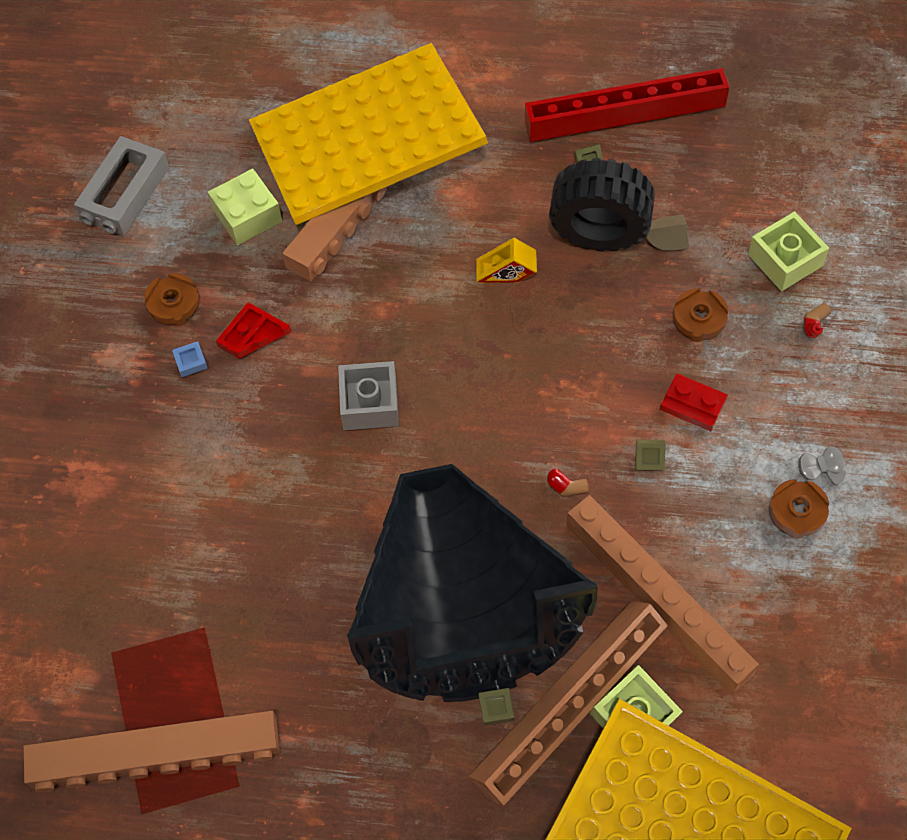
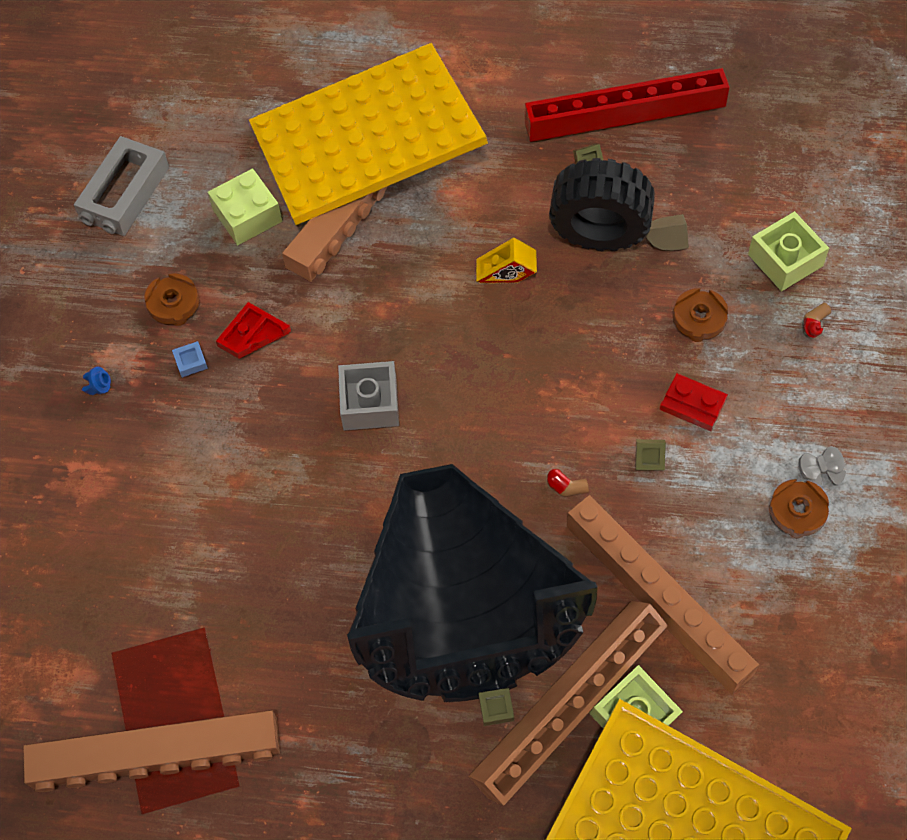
none -> blue plate [82,367,111,395]

